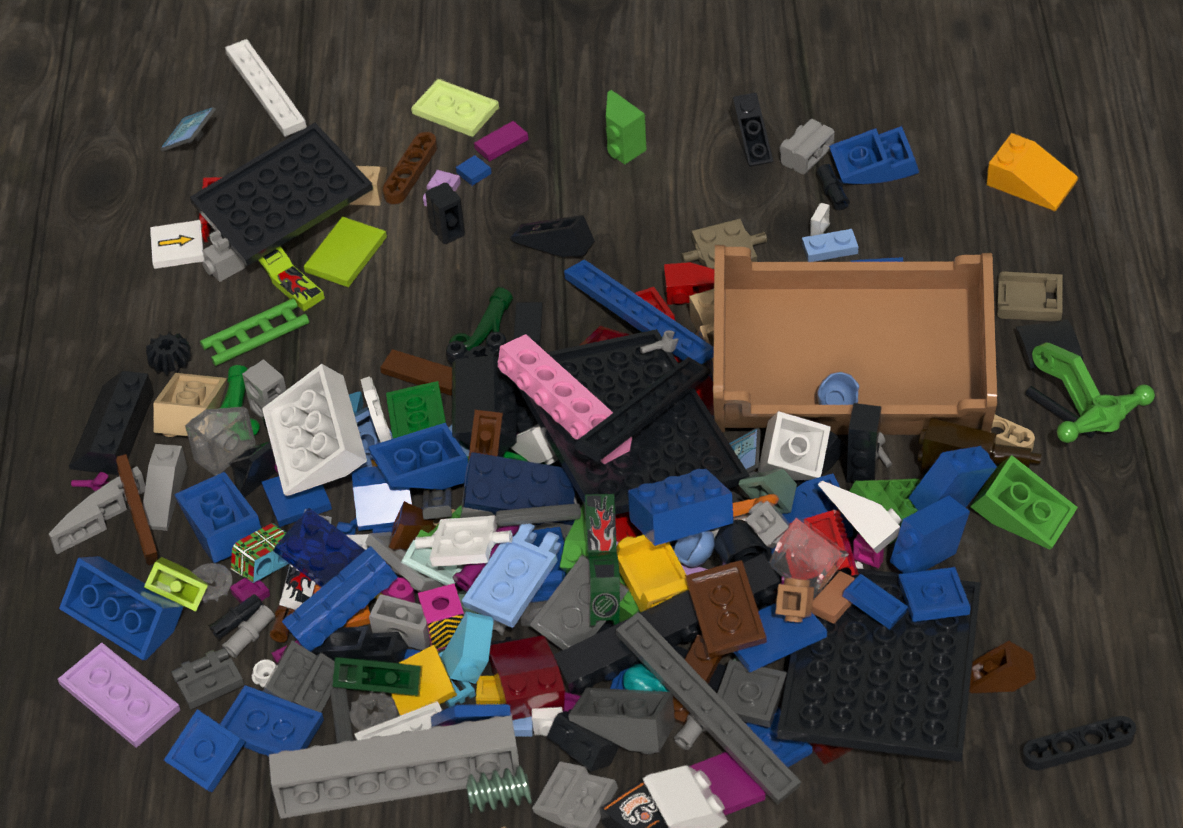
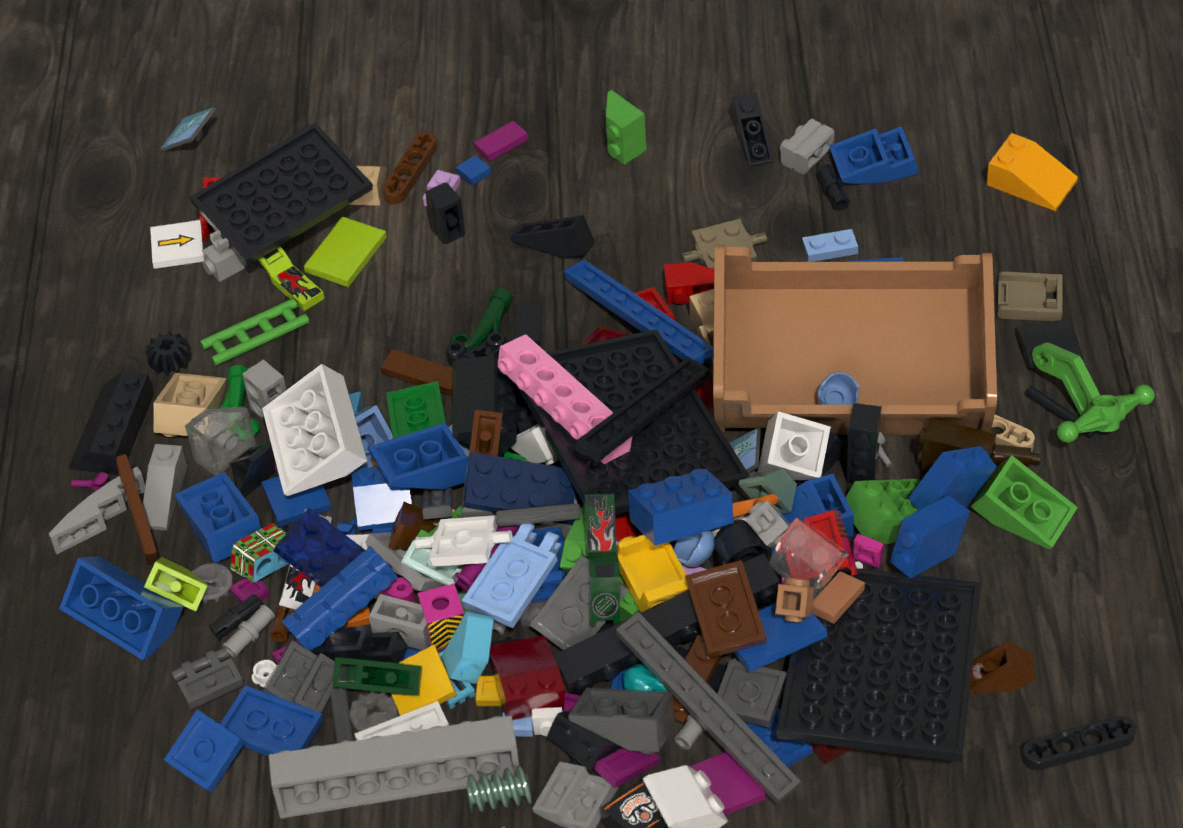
lavender tile [58,643,180,748] -> none
white plate [225,39,306,137] -> none
white tile [361,376,392,443] -> none
yellowish green tile [411,79,499,137] -> none
blue tile [431,704,511,727] -> none
light grey hand [640,330,679,354] -> none
white tile [811,203,830,236] -> none
white slope [818,481,902,553] -> none
blue tile [842,574,908,629] -> none
blue tile [898,567,971,622] -> none
none -> magenta tile [595,748,660,788]

